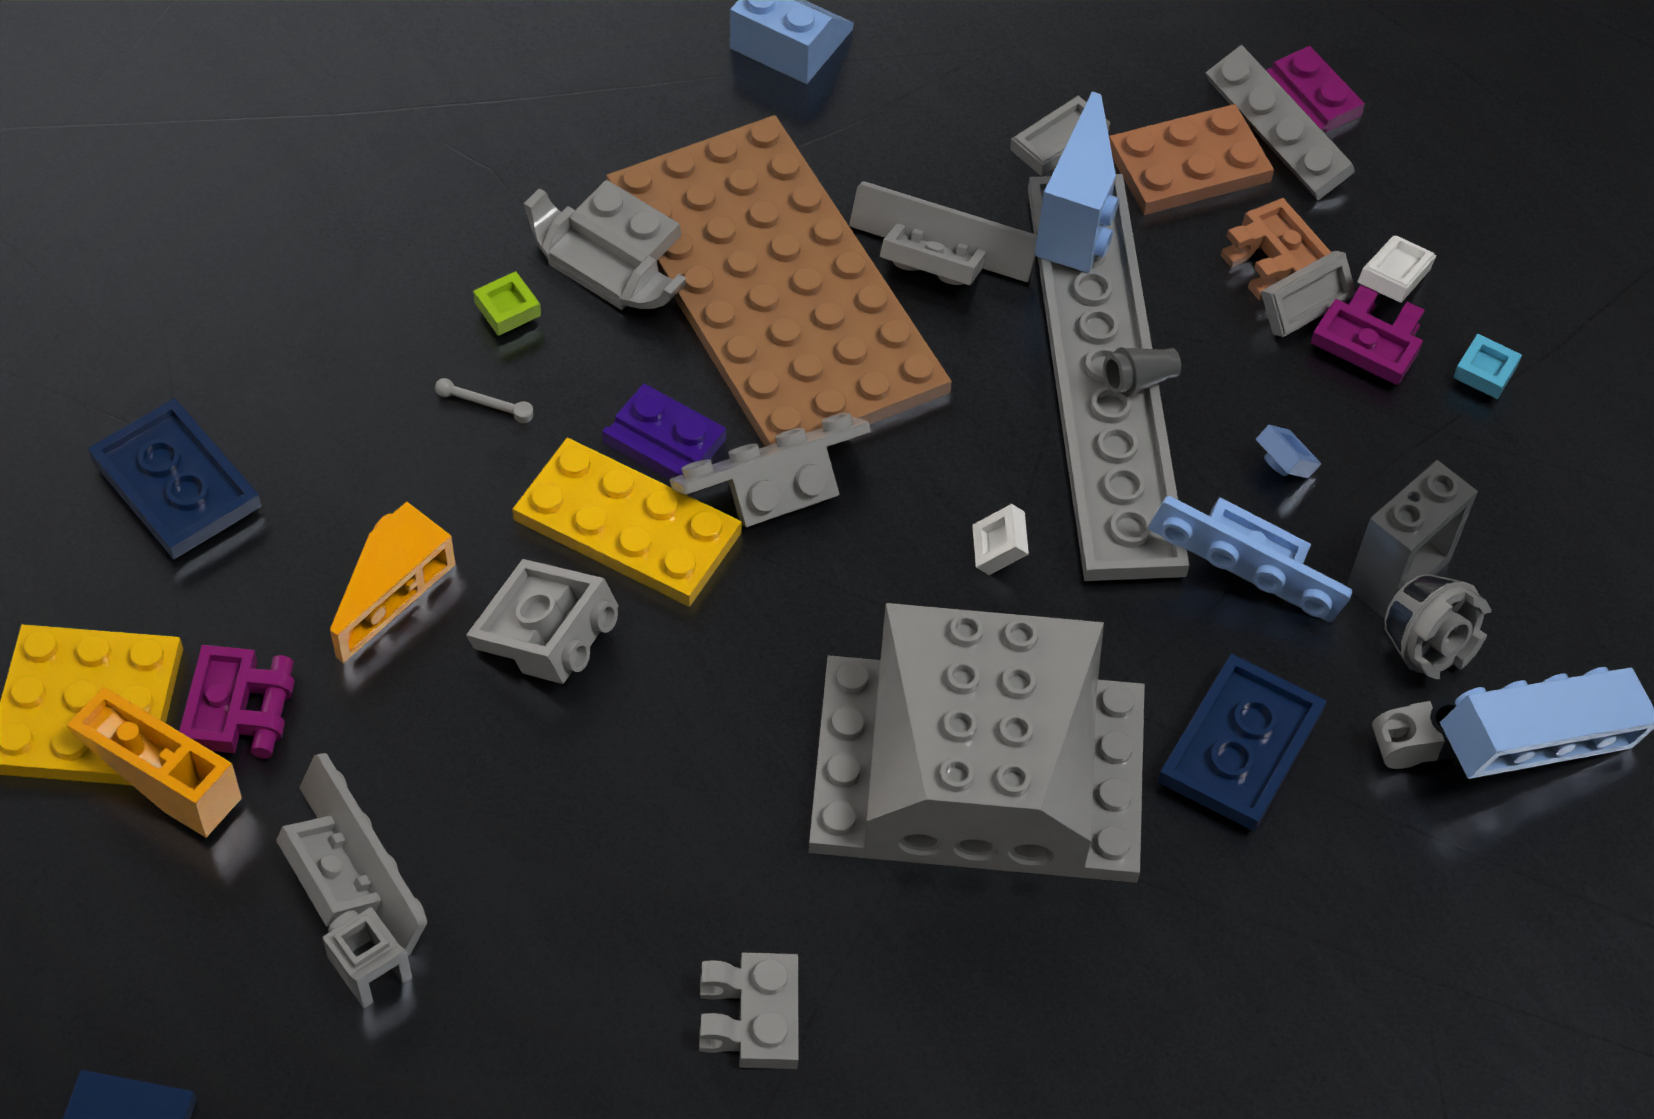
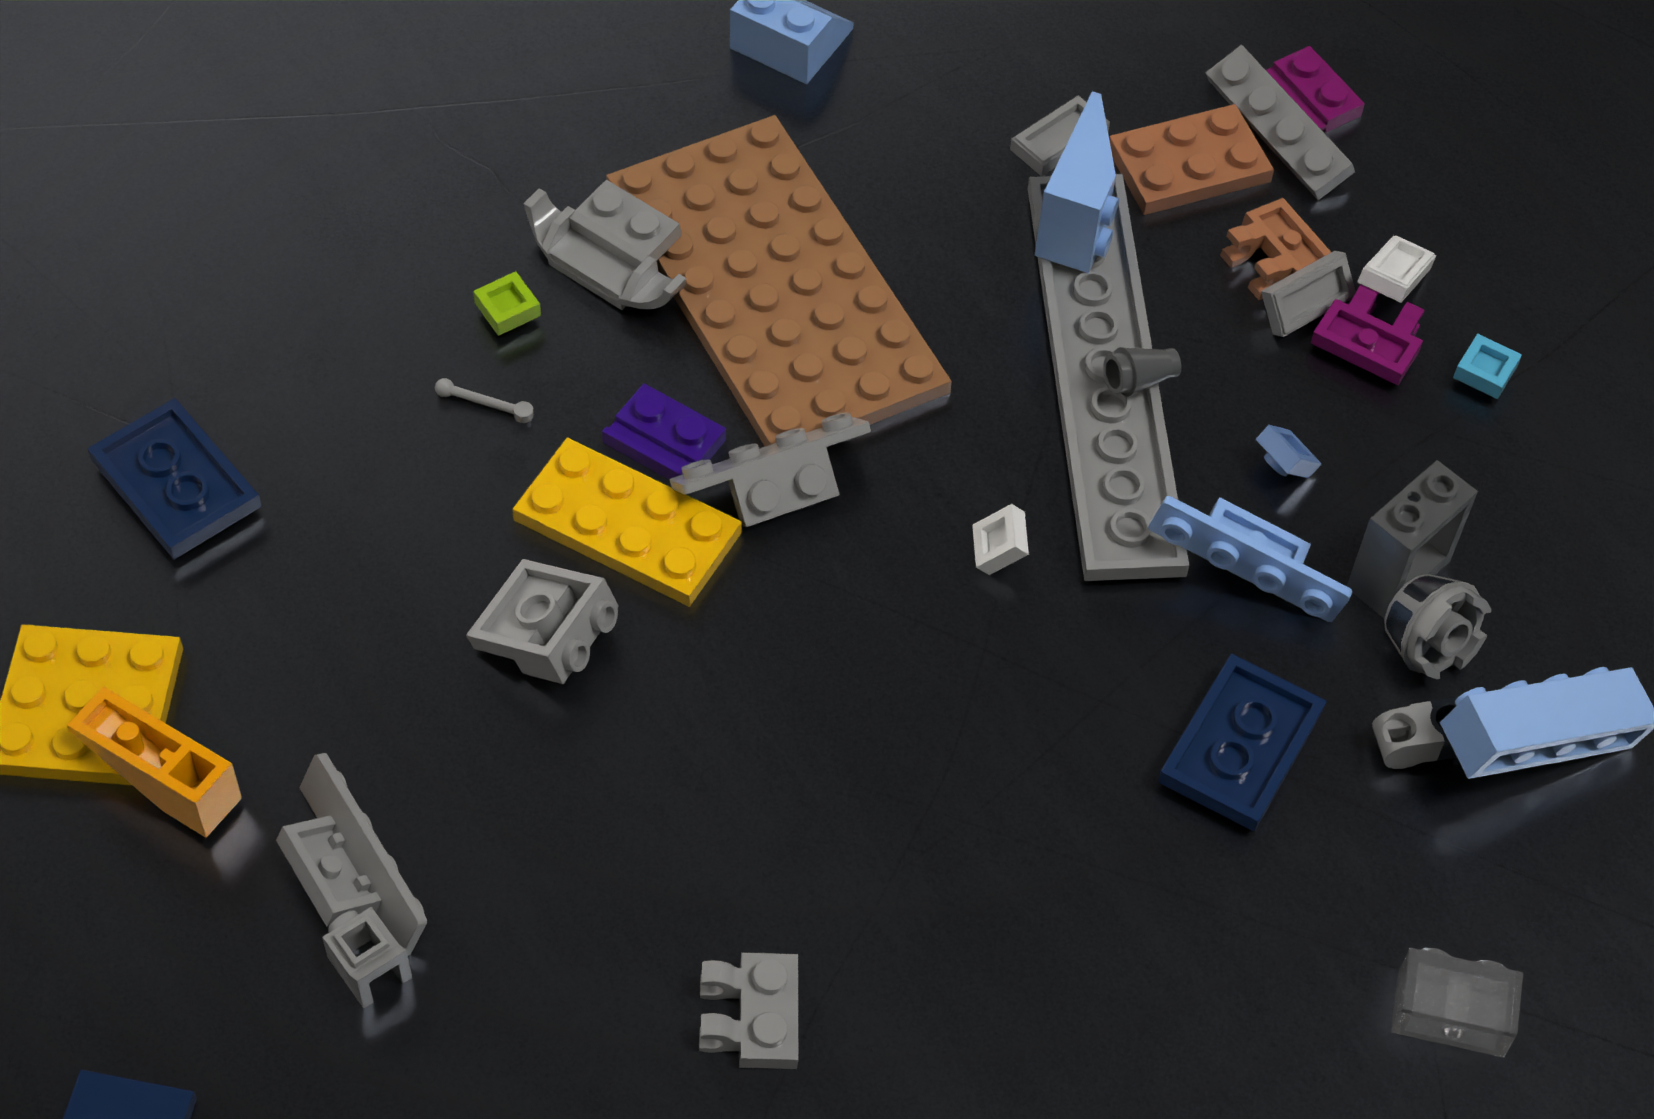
magenta plate [179,645,295,759] -> none
light orange slope [330,502,456,663] -> none
light grey wedge [809,603,1145,883] -> none
light grey bracket [849,181,1037,285] -> none
none -> clear brick [1391,948,1523,1057]

